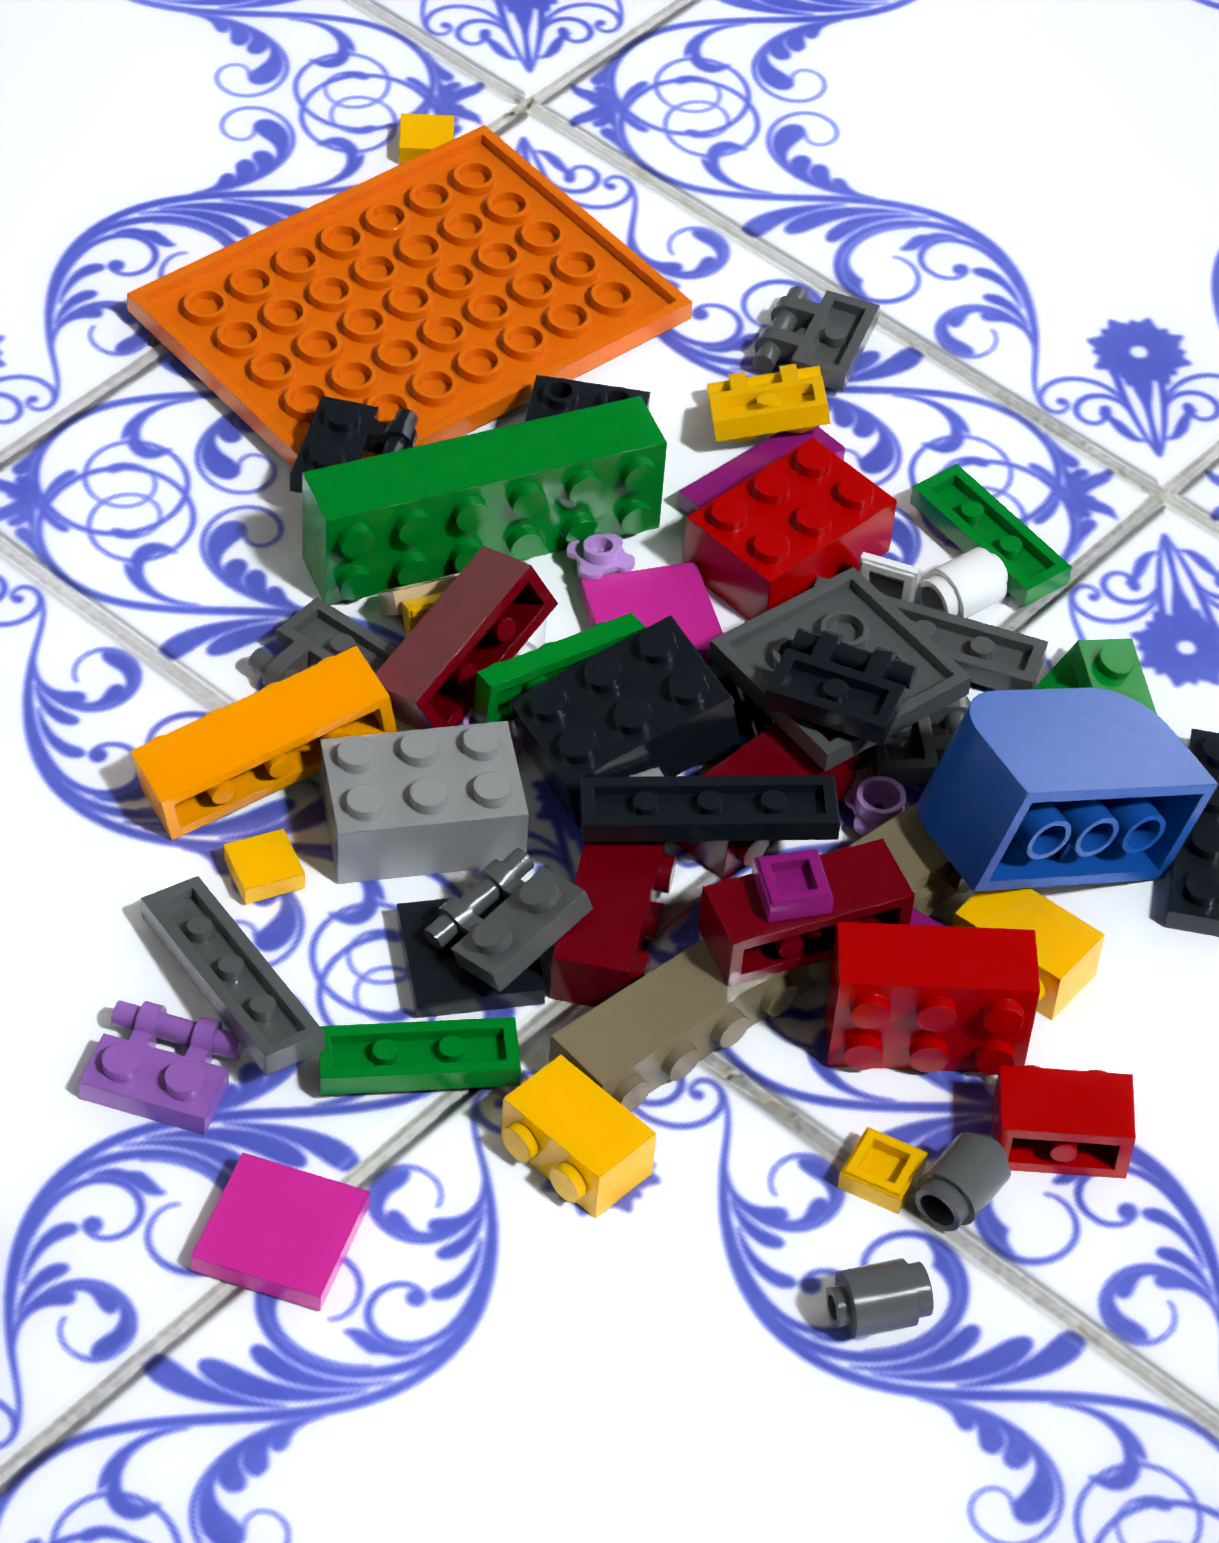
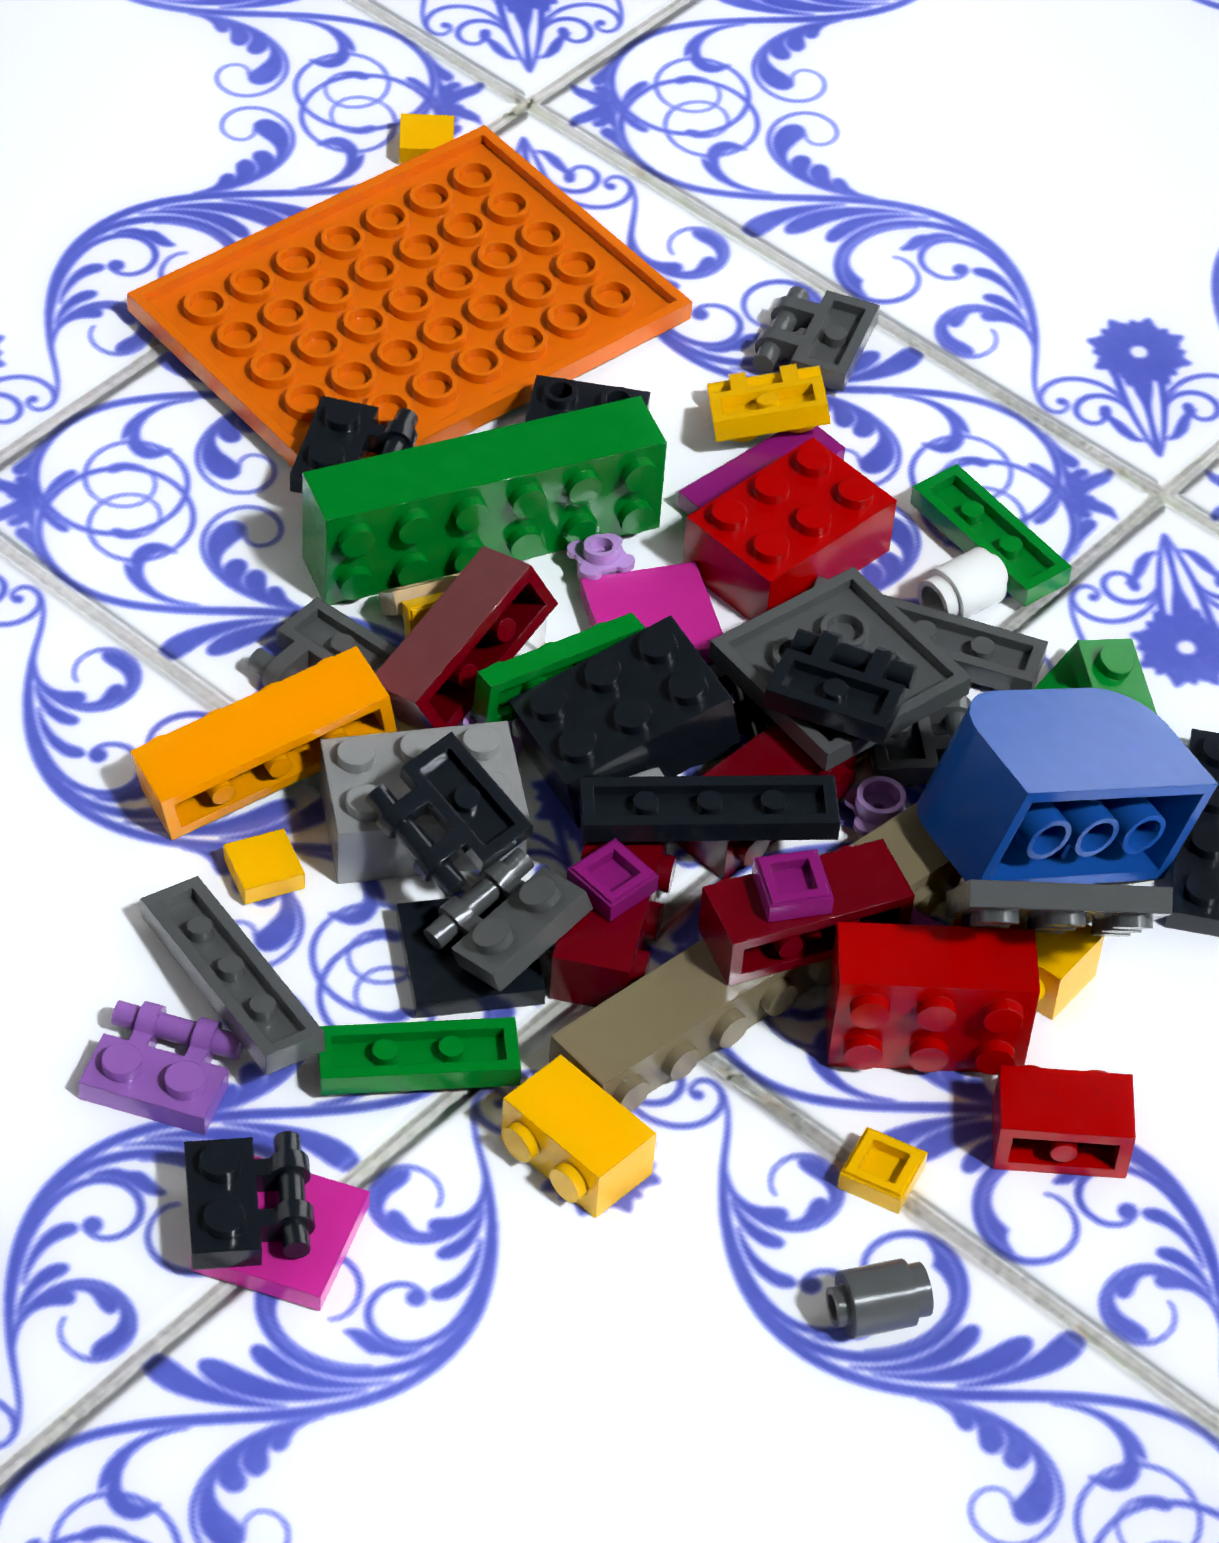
white slope [859,552,923,604] -> none
dark grey brick [915,1132,1011,1231] -> none
none -> black plate [184,1131,316,1270]
none -> black plate [365,731,533,897]
none -> magenta tile [566,838,659,922]
none -> dark grey plate [945,879,1173,937]

